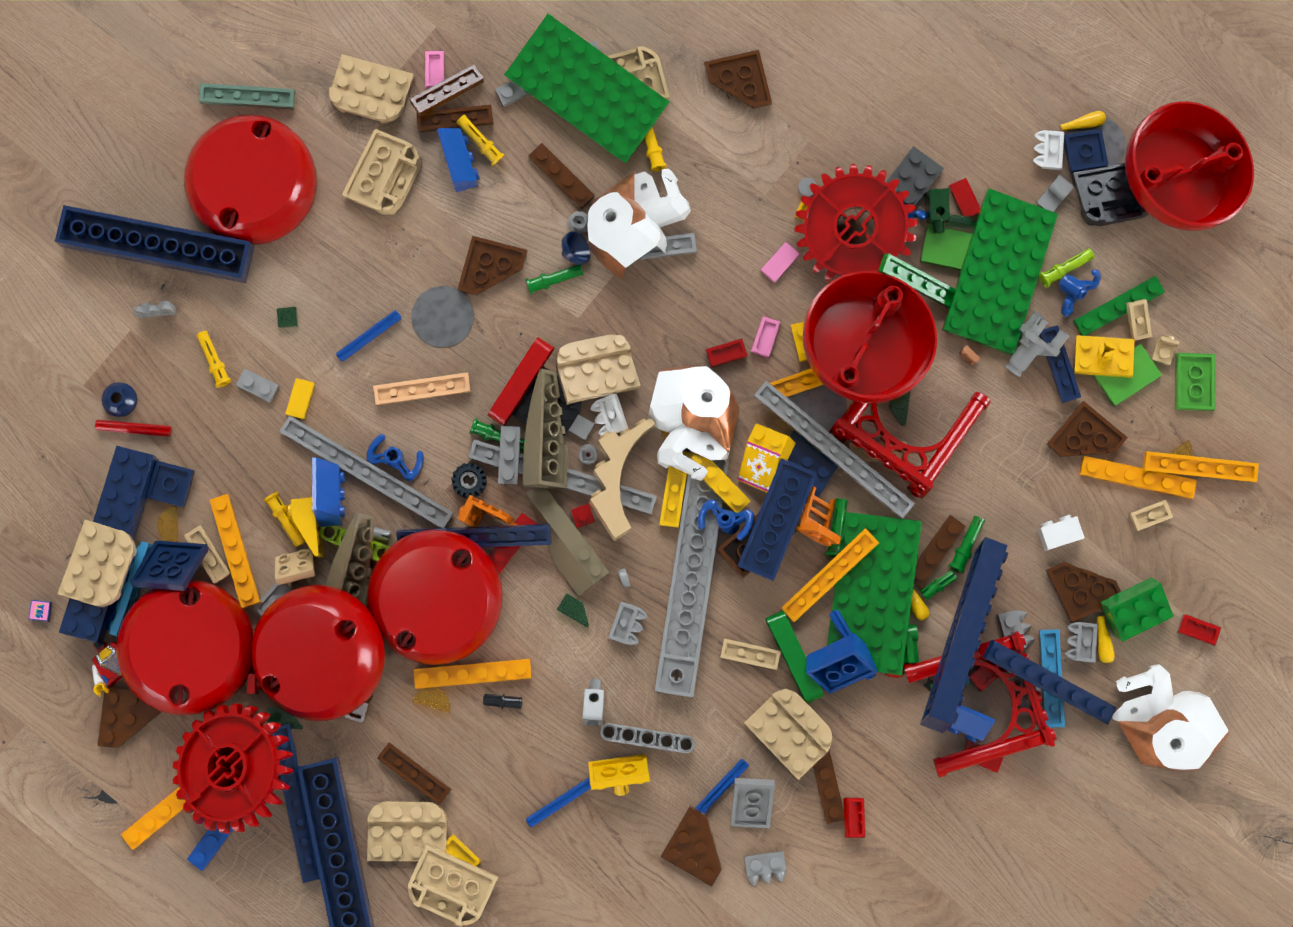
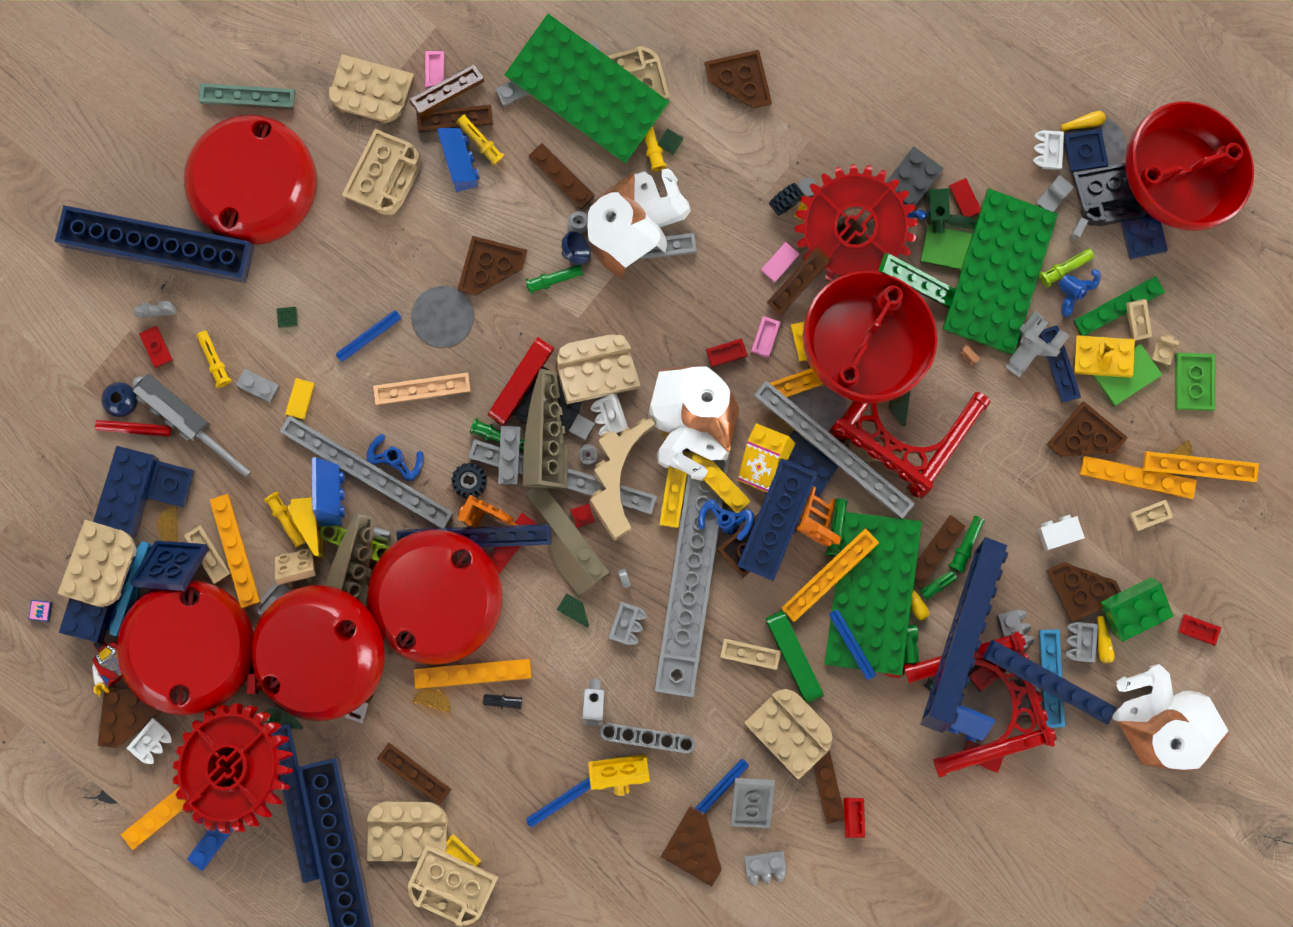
blue slope [806,633,877,694] -> none
none -> white plate [126,718,172,764]
none -> piece [132,374,251,478]
none -> red plate [139,326,173,368]
none -> clear green tile [658,128,683,155]
none -> reddish brown plate [767,247,831,315]
none -> black bush [769,183,805,216]
none -> light grey tile [1069,217,1088,241]
none -> dark blue plate [1121,216,1168,260]

